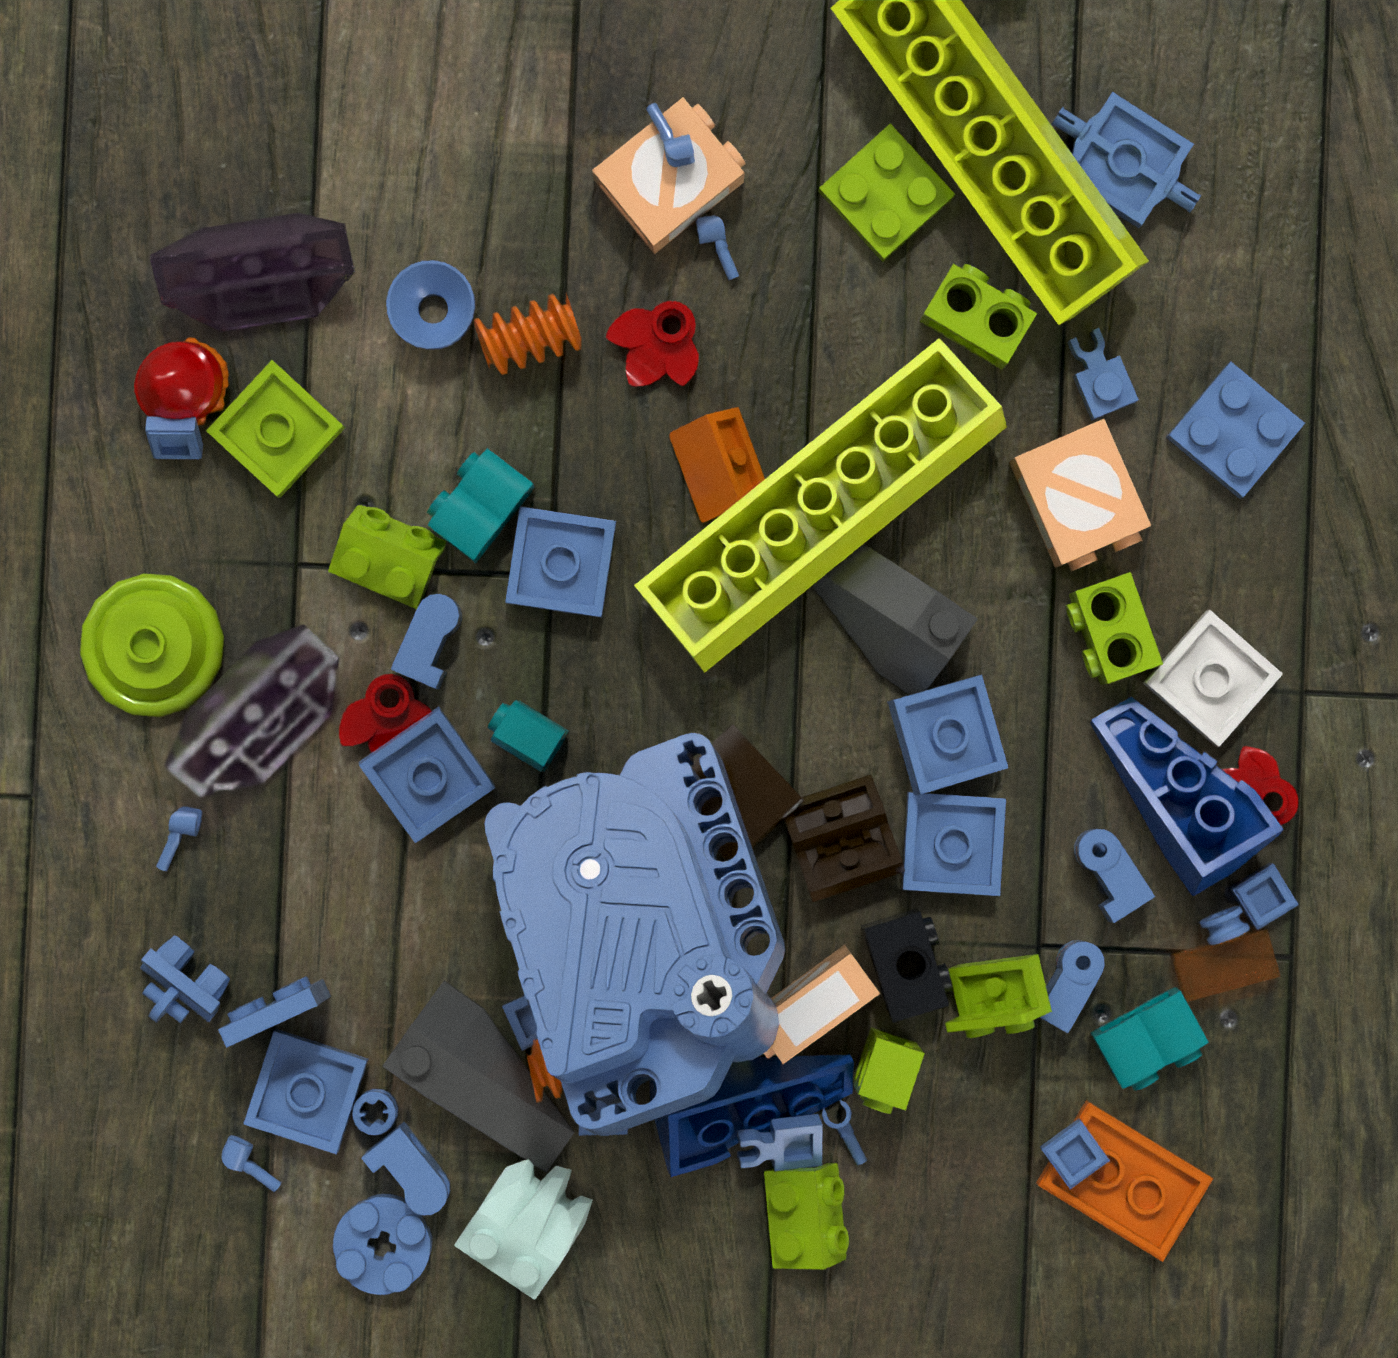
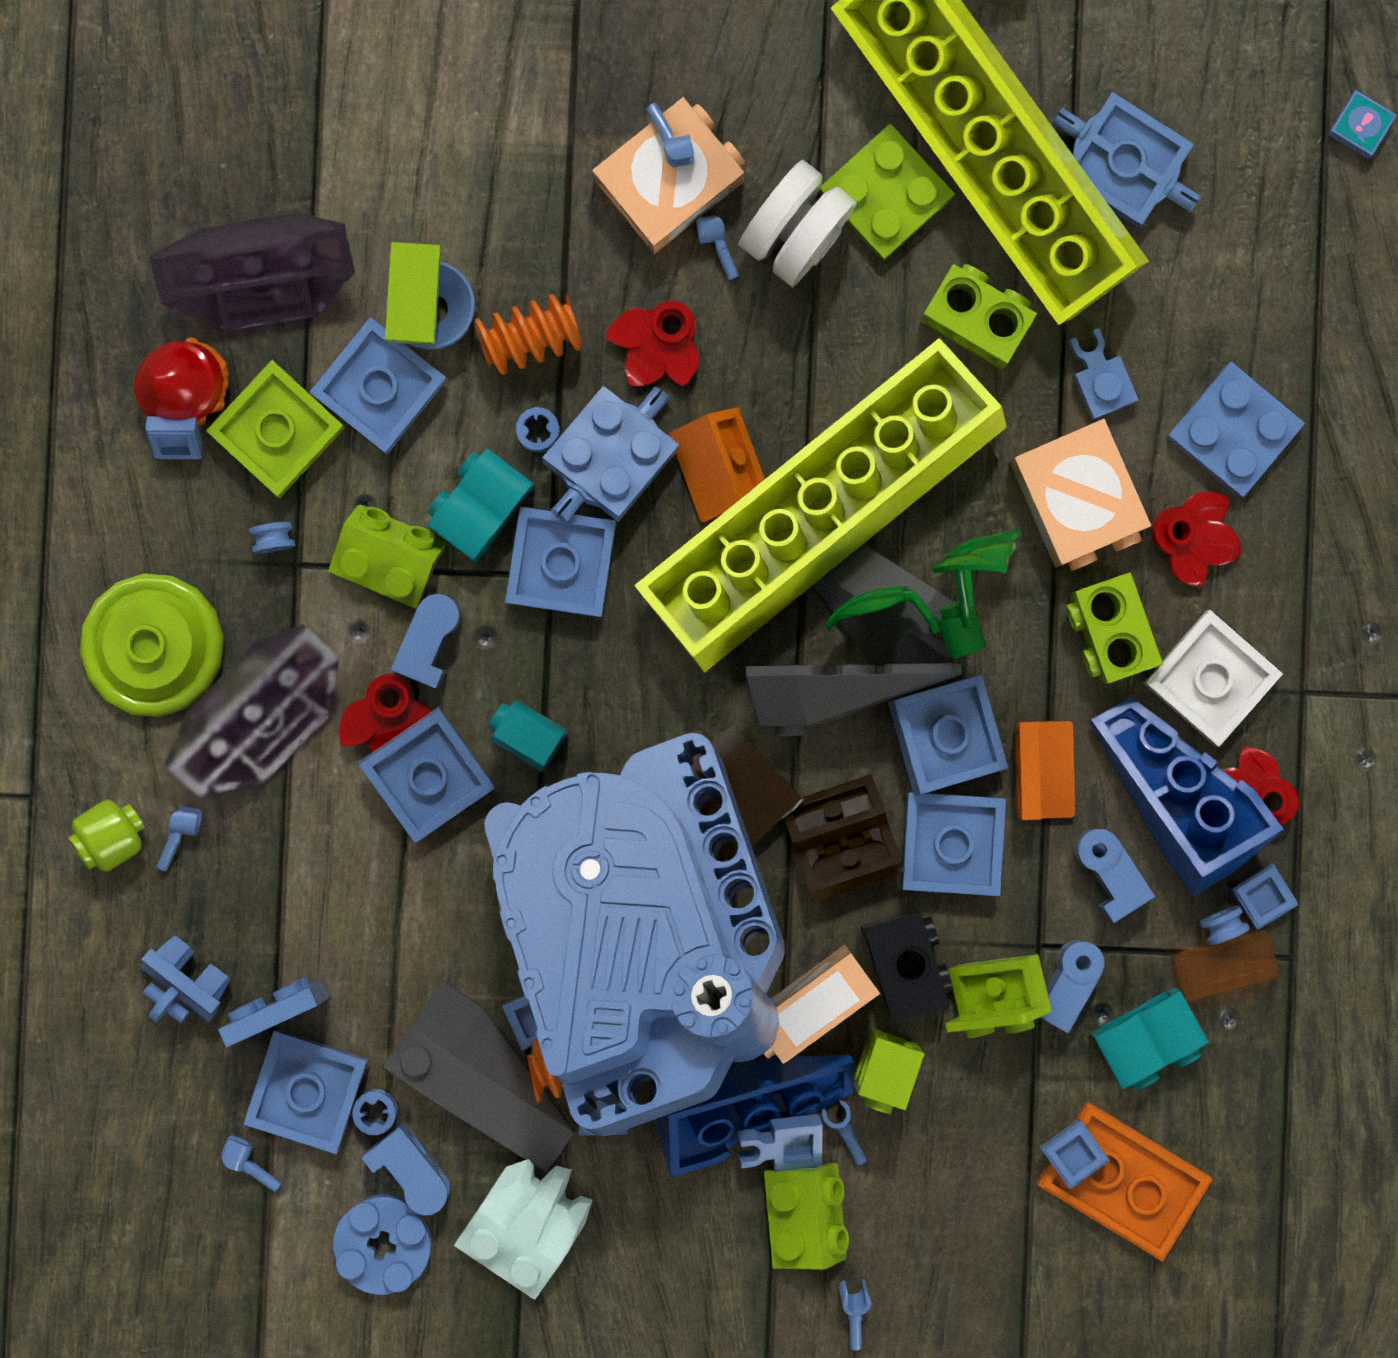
none -> lime head [68,799,145,872]
none -> medium blue bush [248,521,295,554]
none -> medium blue plate [310,317,448,455]
none -> lime tile [385,242,442,345]
none -> medium blue bush [516,407,560,453]
none -> medium blue plate [542,386,679,523]
none -> white wheel [738,159,857,288]
none -> dark grey wedge [746,663,962,736]
none -> green plant [826,529,1022,658]
none -> medium blue hand [838,1279,871,1351]
none -> orange panel [1014,721,1075,820]
none -> red plate [1151,492,1242,587]
none -> tile [1327,90,1397,159]

